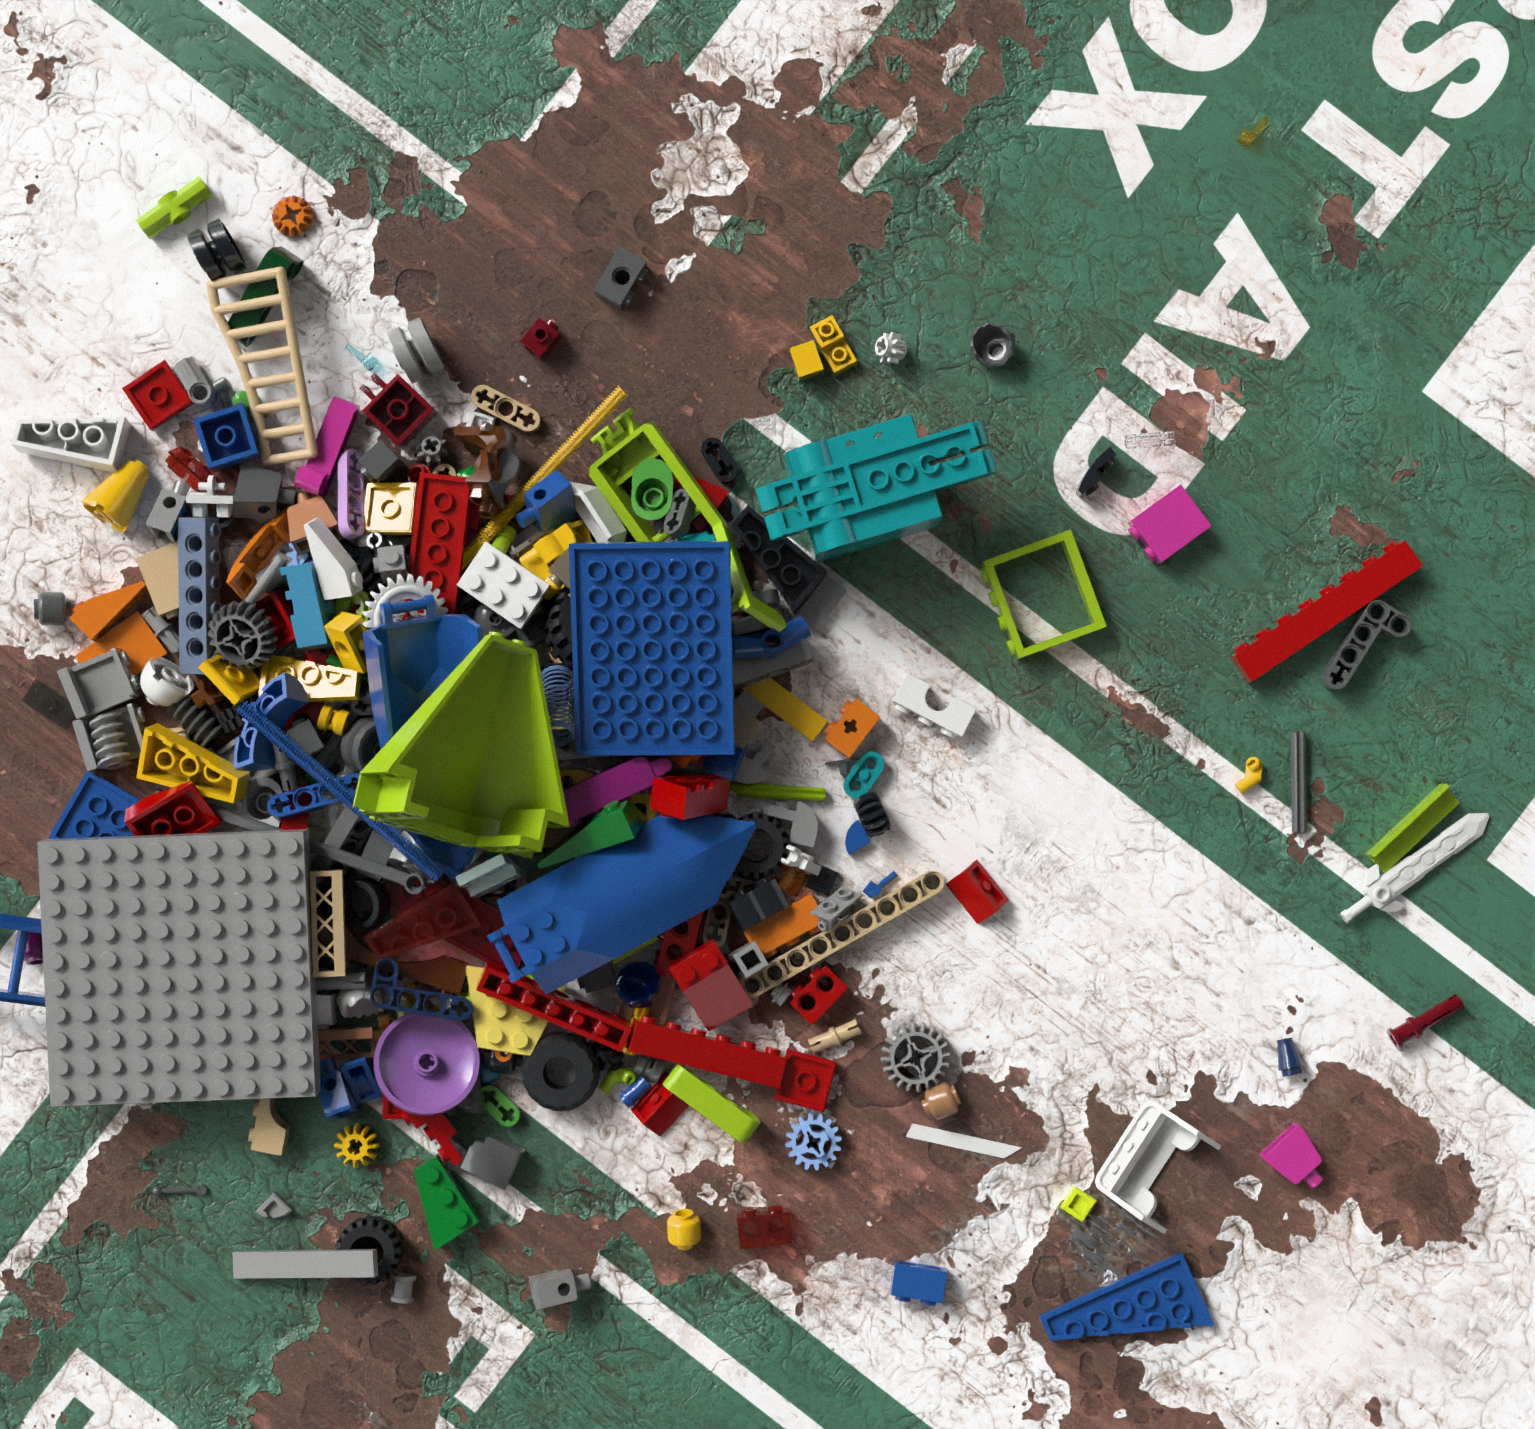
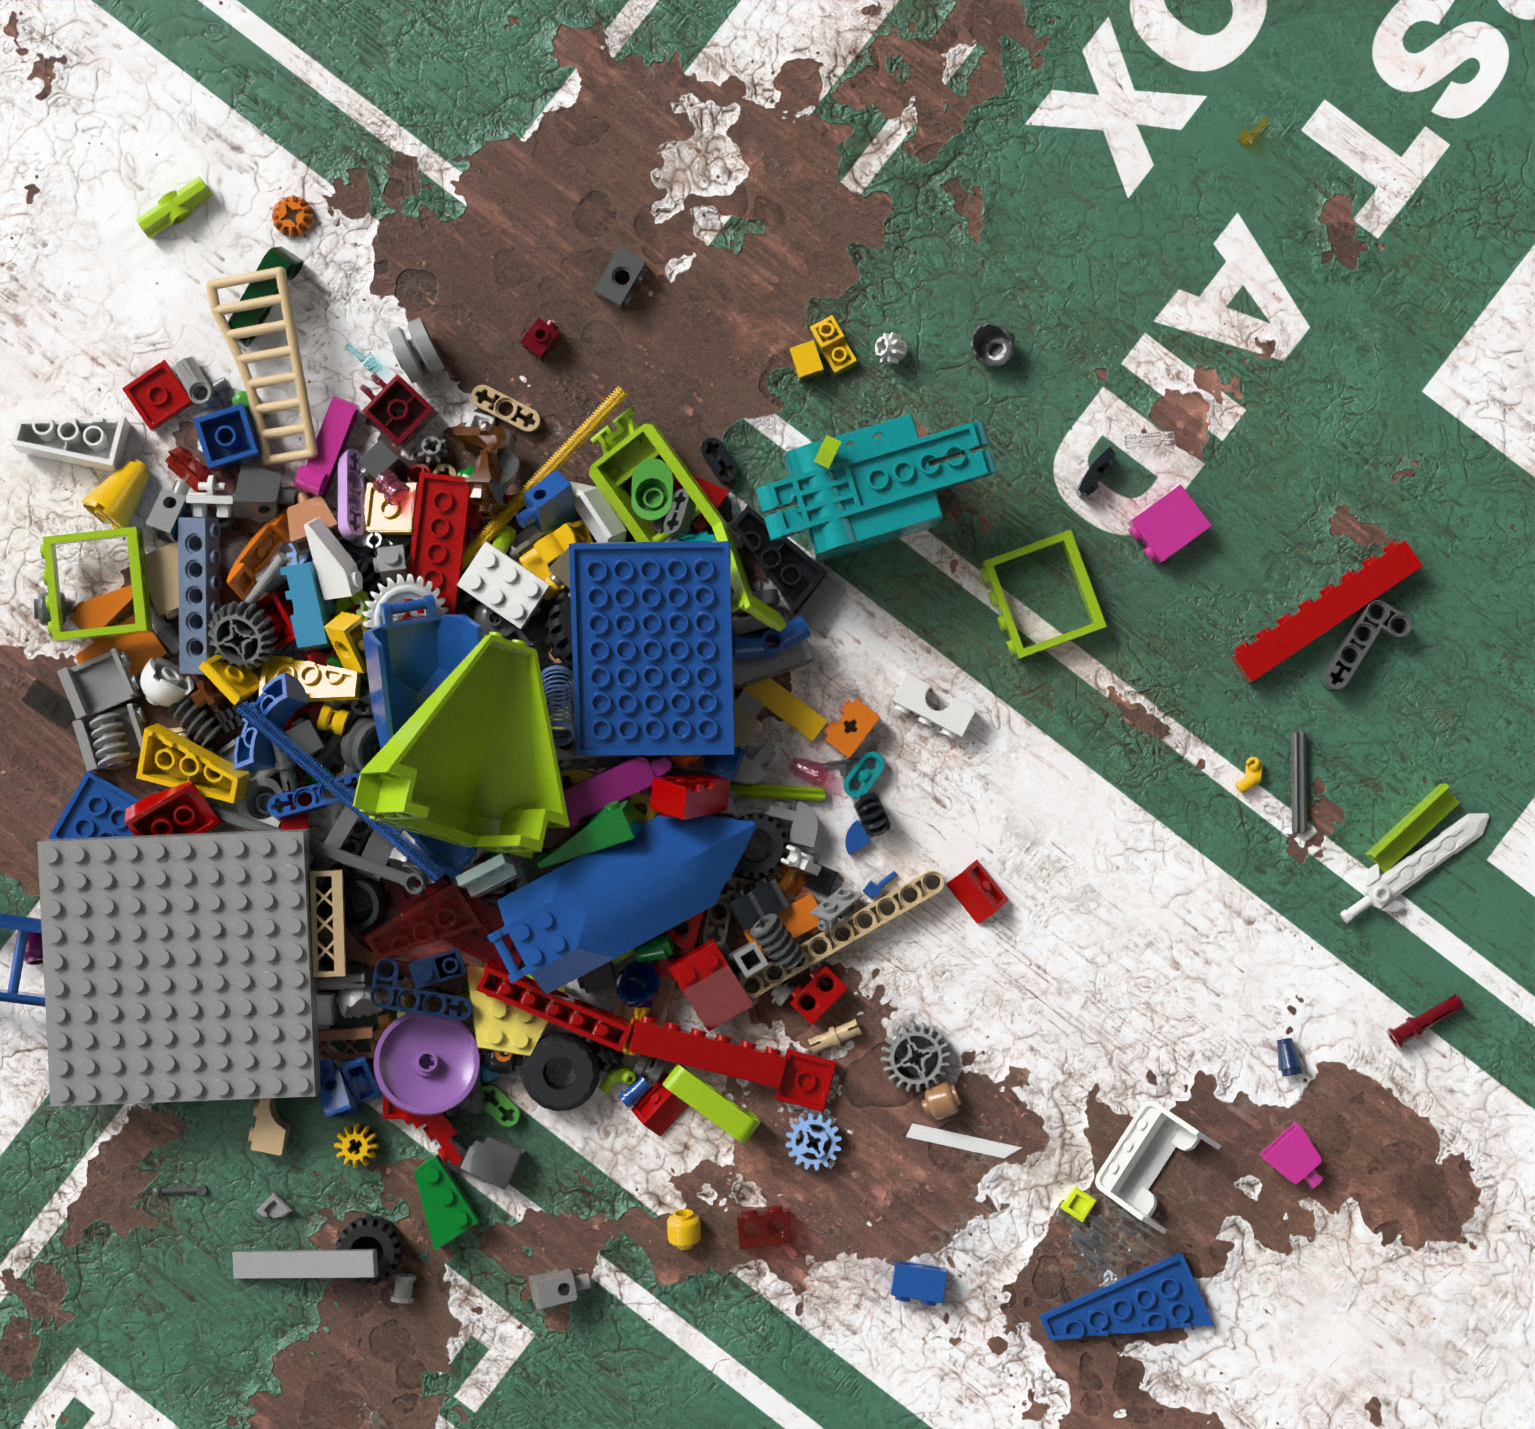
black wheel [187,218,247,281] -> none
none -> lime window [40,527,153,642]
none -> clear pink wheel [373,469,409,506]
none -> dark blue slope [408,948,467,989]
none -> green cone [634,934,675,962]
none -> dark grey piece [750,913,804,969]
none -> clear pink cone [789,757,830,787]
none -> lime piece [814,435,841,469]

